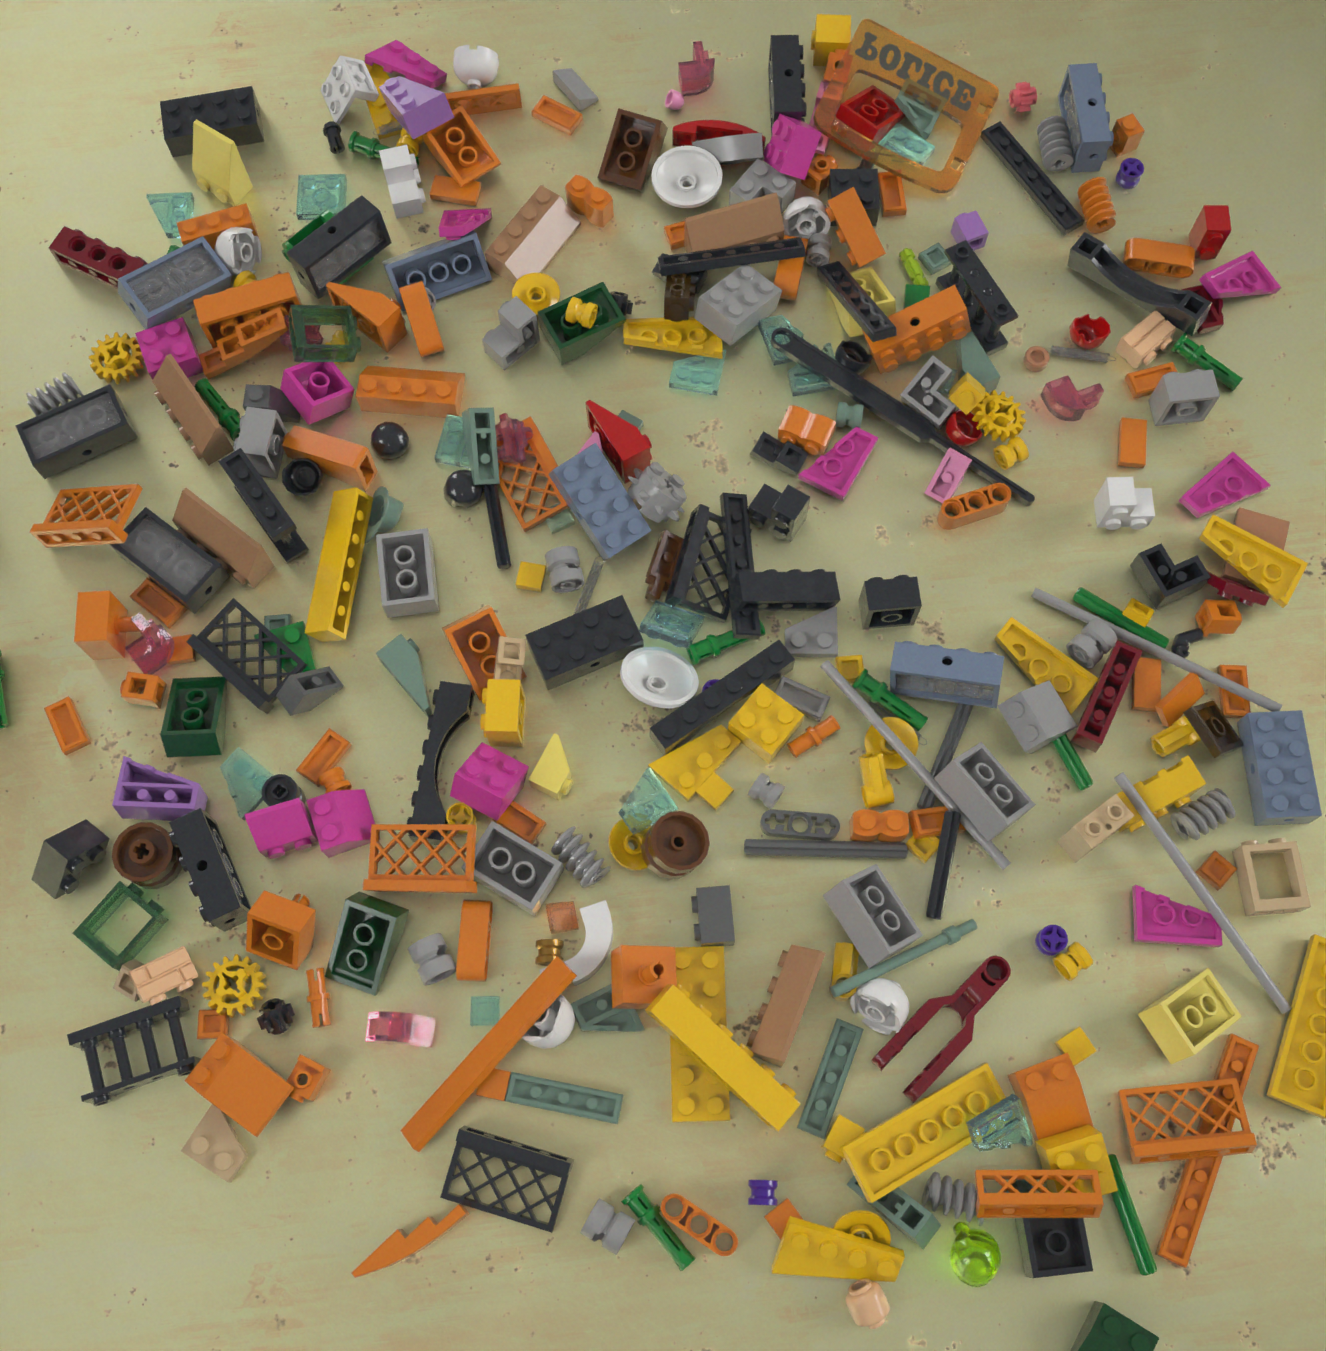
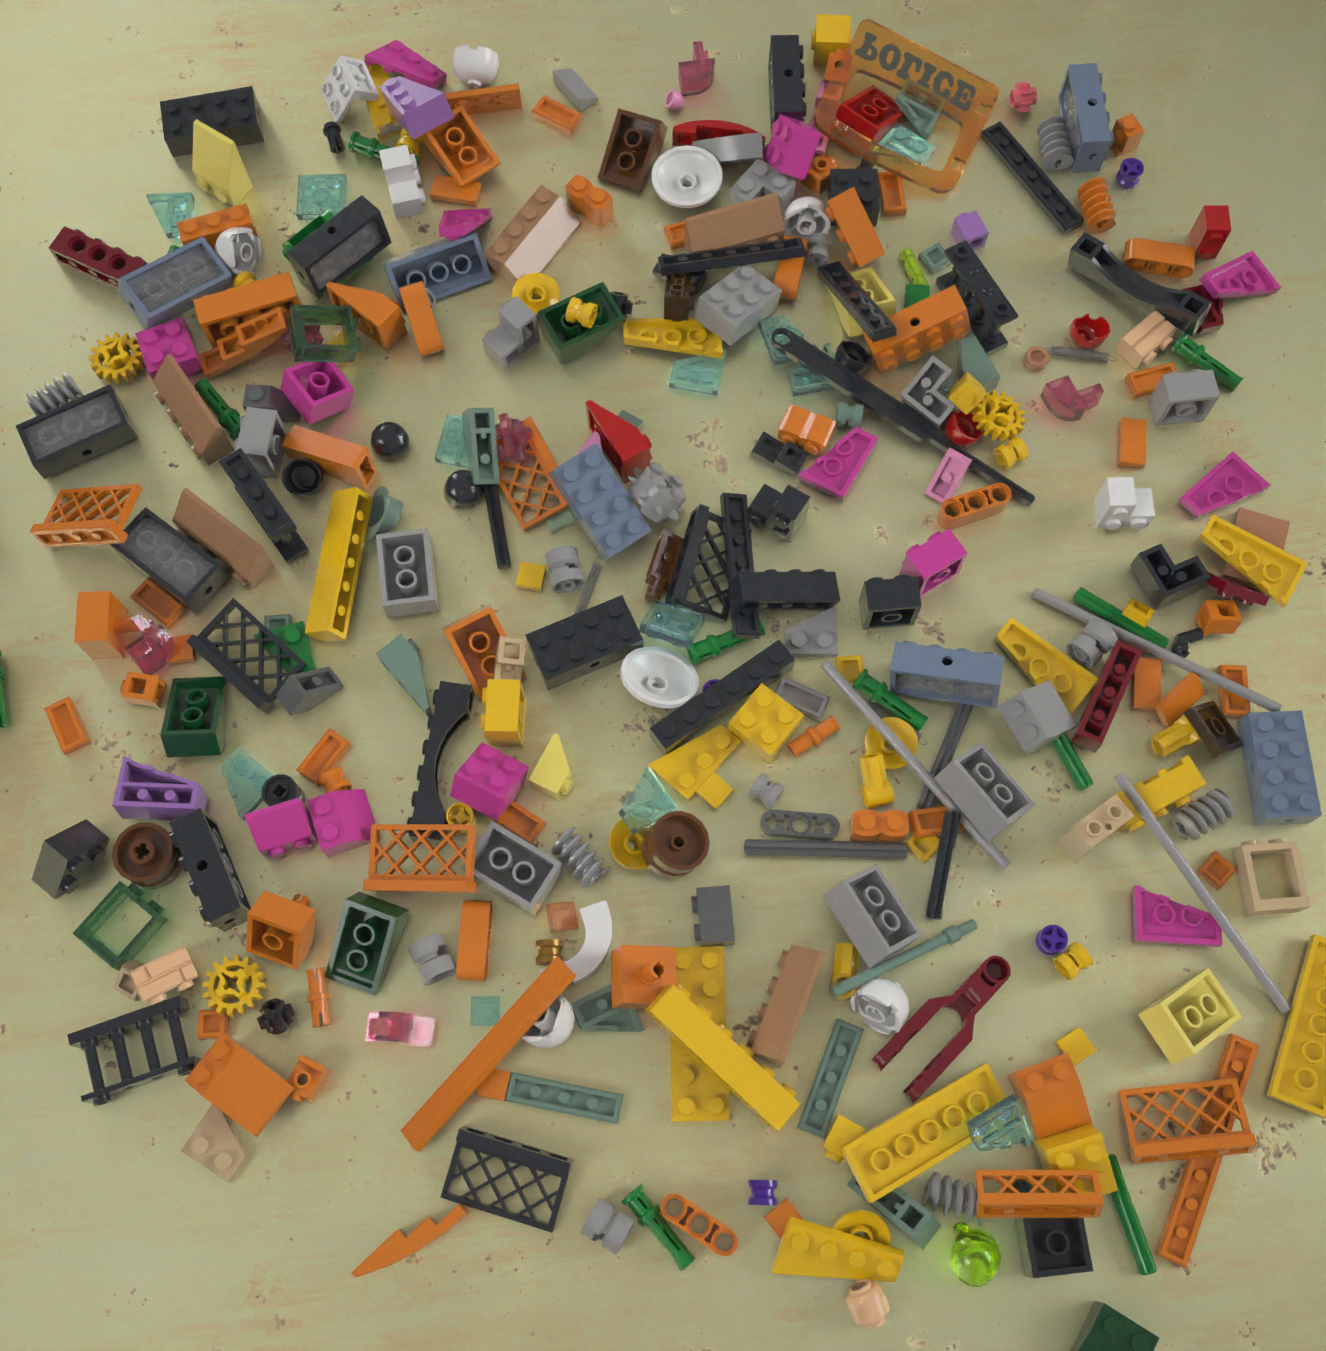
orange slope [356,366,465,419] -> none
none -> dark pink brick [899,528,968,597]

